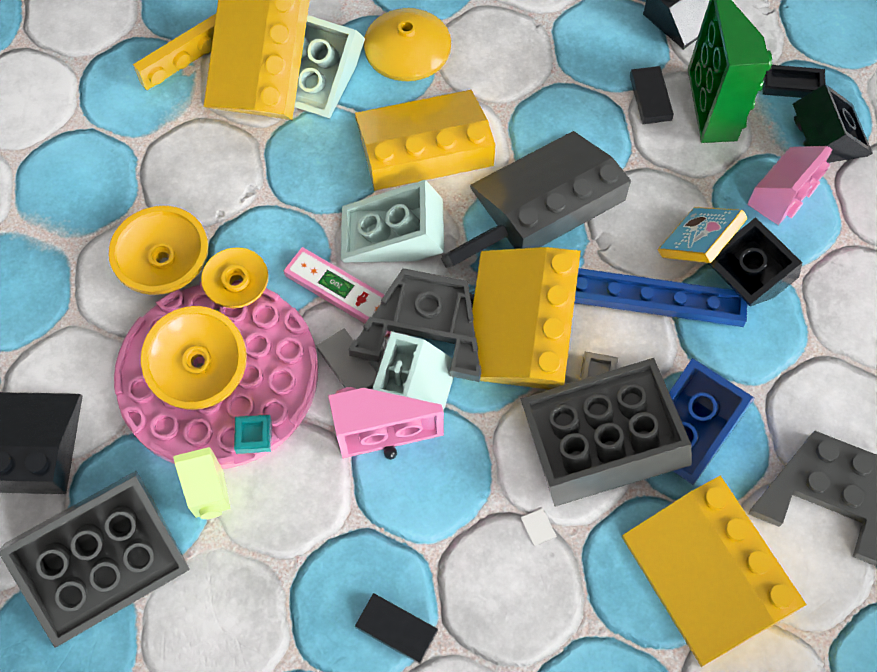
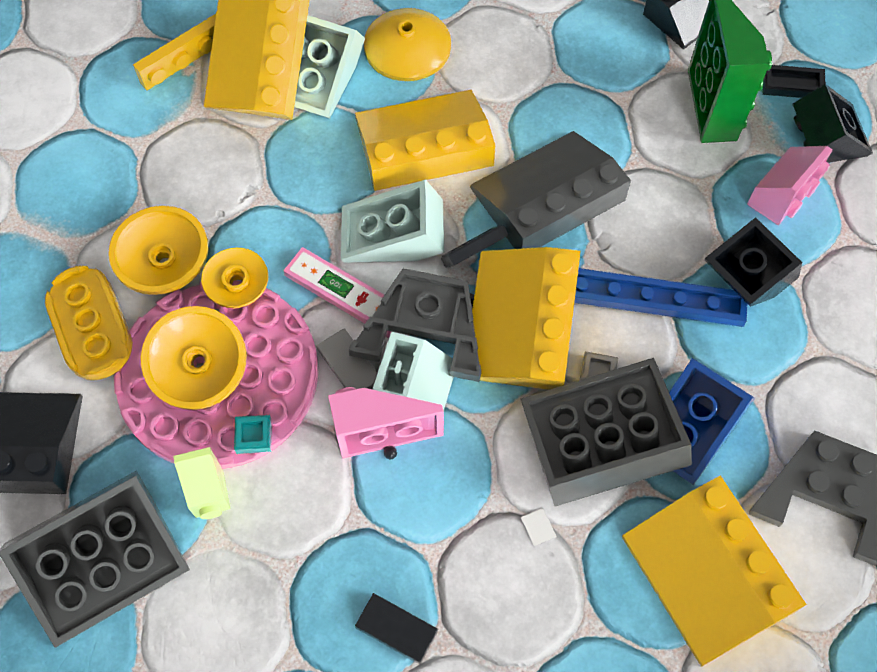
black tile [630,66,674,124] -> none
tile [657,207,748,263] -> none
none -> yellow tile [45,266,133,380]

